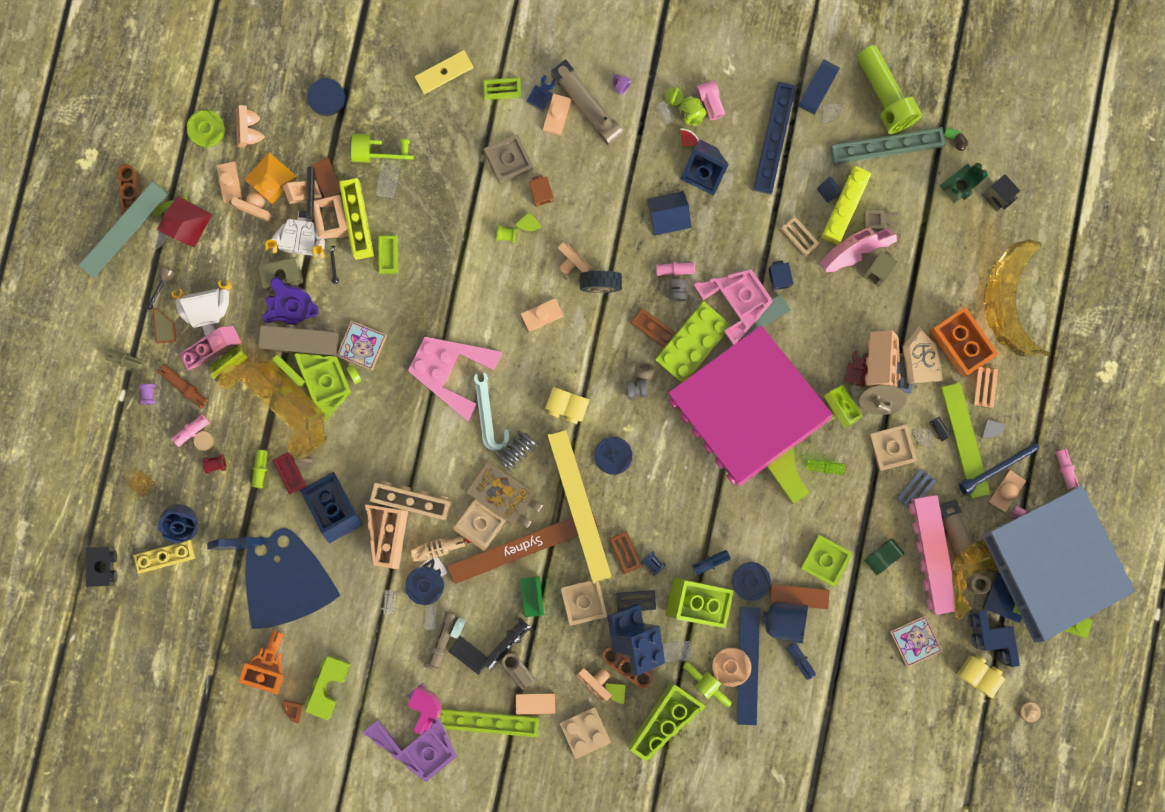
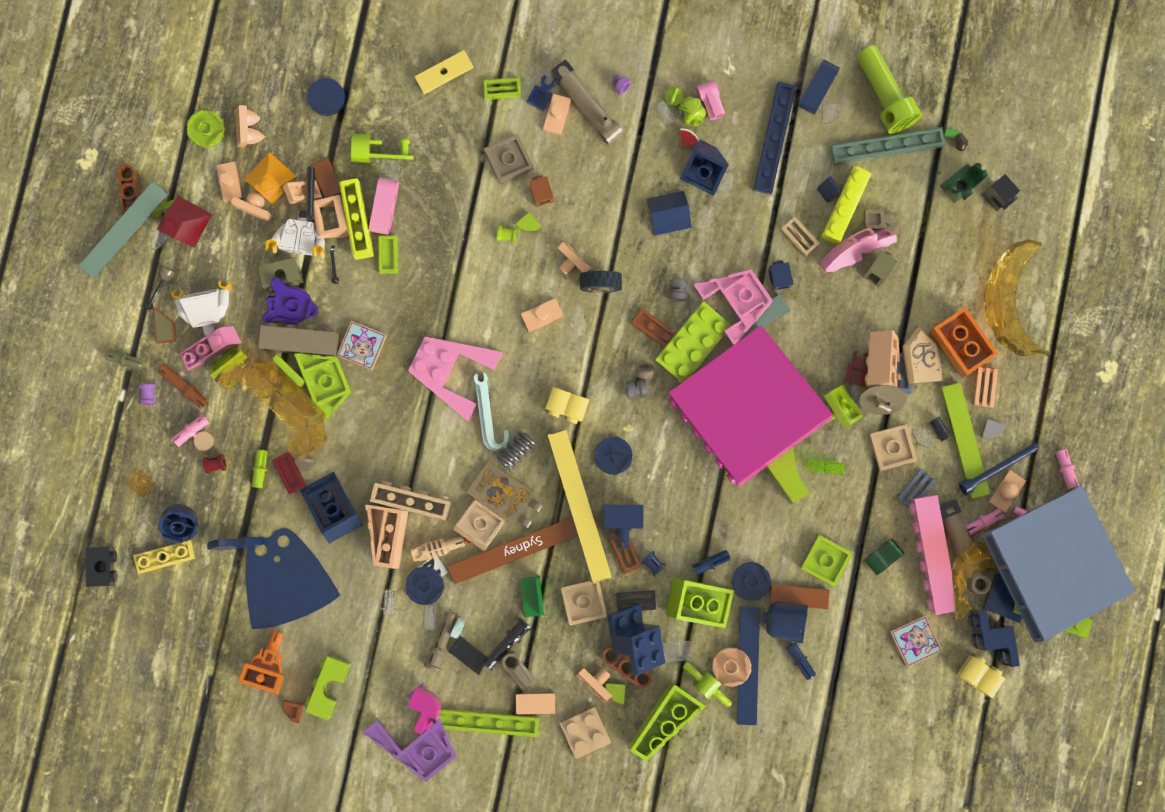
lime tile [346,365,361,385] -> none
bright pink pin [656,261,695,277] -> none
tan tile [1019,702,1041,722] -> none
none -> bright pink beam [369,177,399,235]
none -> dark blue brick [604,505,643,548]
none -> bright pink pin [965,508,1004,536]

